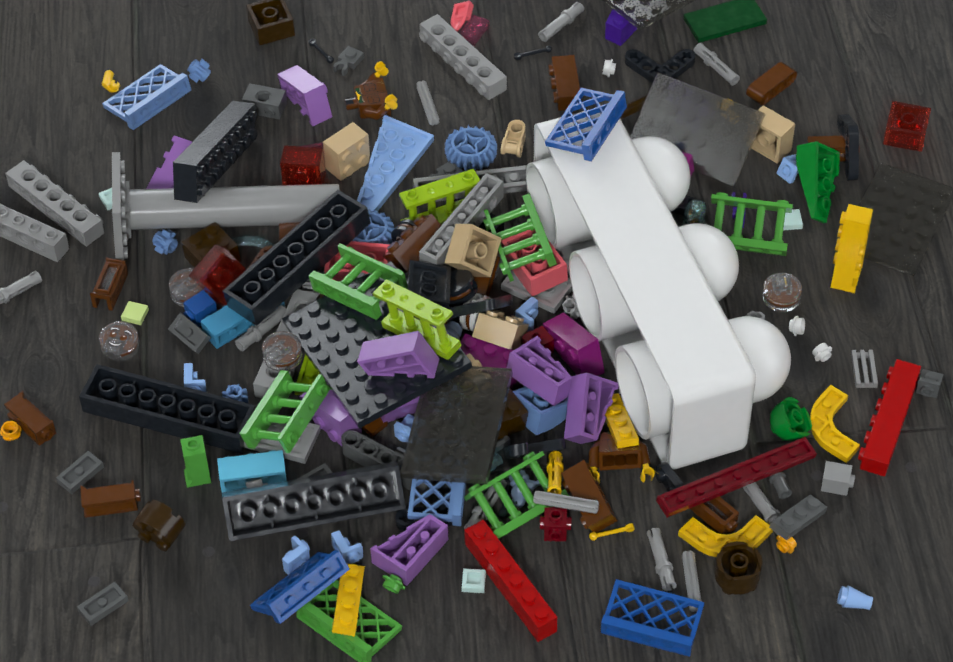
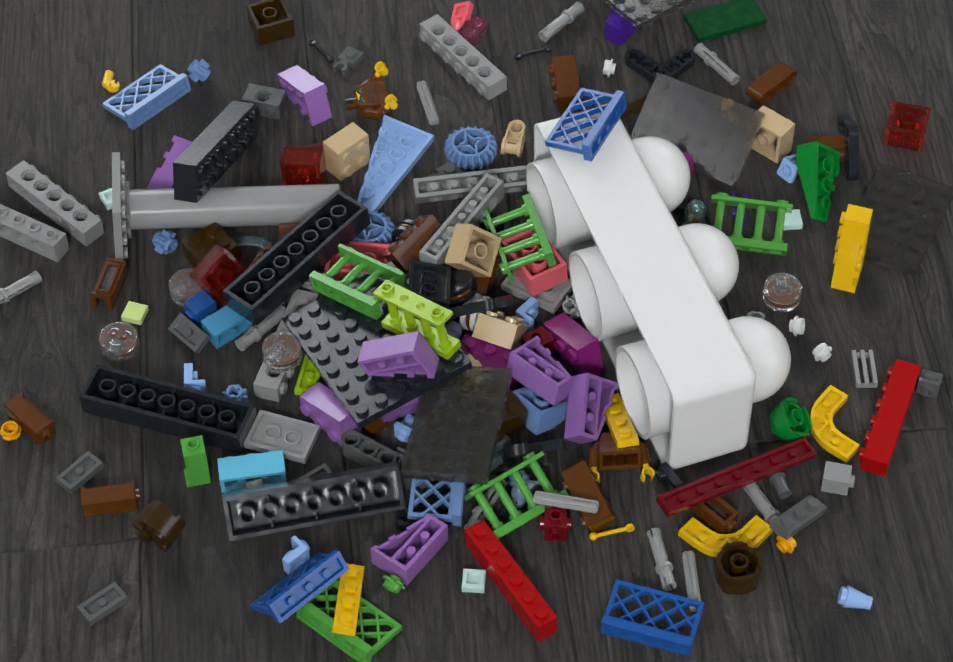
bright green fence [239,370,330,454] -> none
light blue bracket [331,530,363,564] -> none
lime fence [399,169,480,225] -> none
yellow pin [546,451,564,494] -> none

